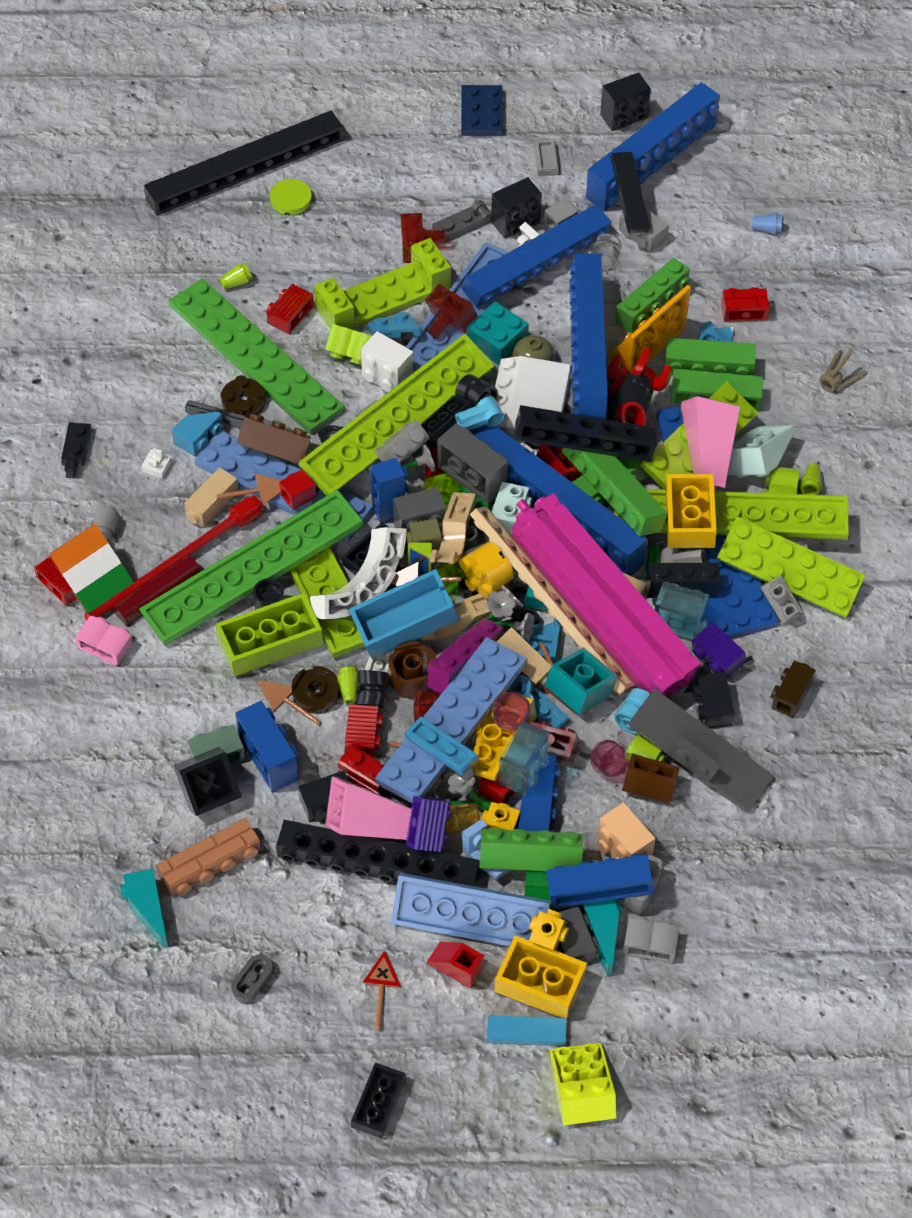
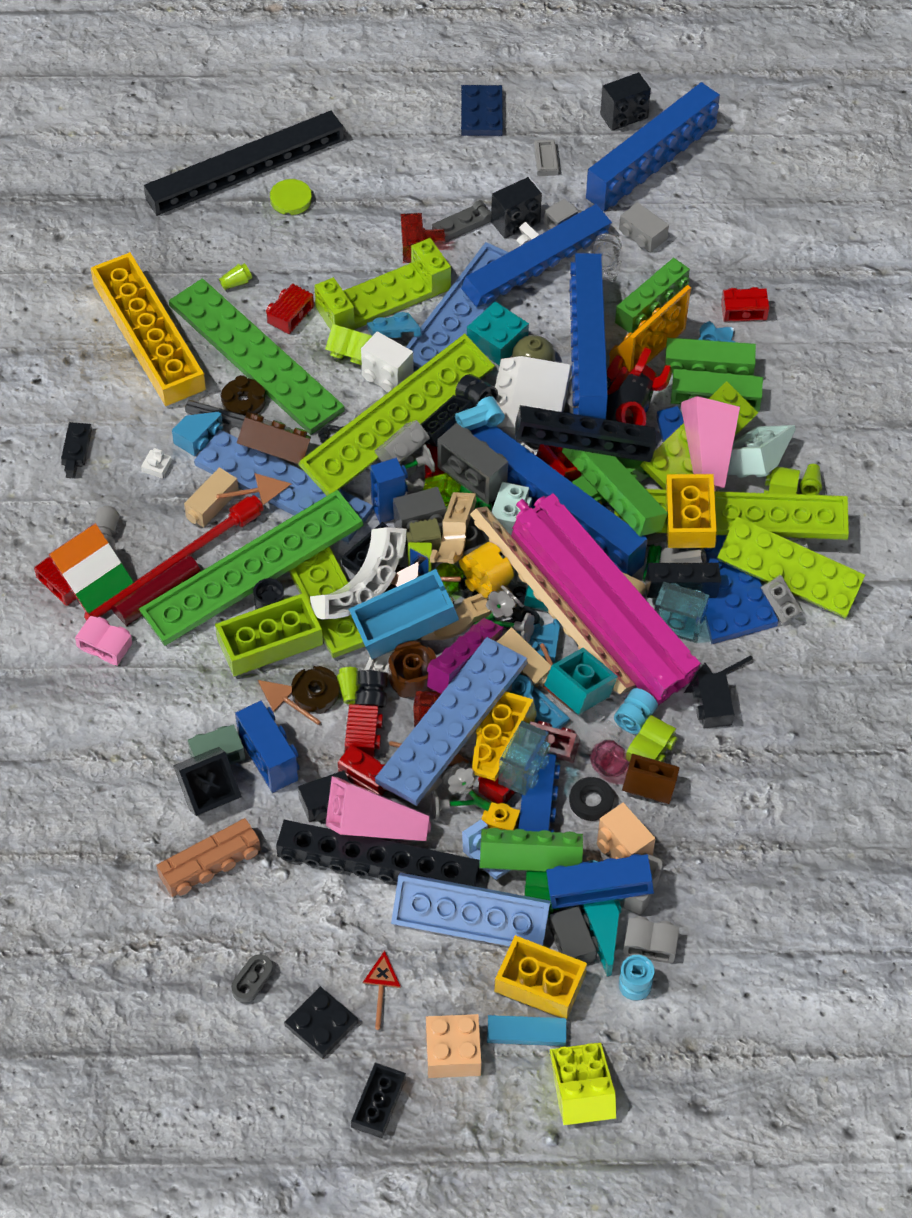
teal slope [120,868,168,948] -> none
red brick [279,469,317,510] -> none
dark azure tile [405,716,479,776] -> none
dark purple brick [406,796,451,852] -> none
clear red brick [425,284,478,339] -> none
red slope [427,941,485,988] -> none
clear yellow brick [445,803,480,835] -> none
clear pink hair [493,692,530,732] -> none
yellow brick [529,909,569,950] -> none
black tile [610,152,650,233] -> none
dark grey bracket [628,689,773,812] -> none
dark purple brick [691,622,747,678] -> none
medium blue cone [752,213,783,234] -> none
dark brown brick [770,660,816,718] -> none
dark tan plant [820,349,867,392] -> none
none -> yellow brick [91,252,206,406]
none -> black plate [284,986,358,1059]
none -> light nougat brick [426,1014,481,1078]
none -> black tyre [569,777,614,821]
none -> medium azure wheel [619,955,655,1001]

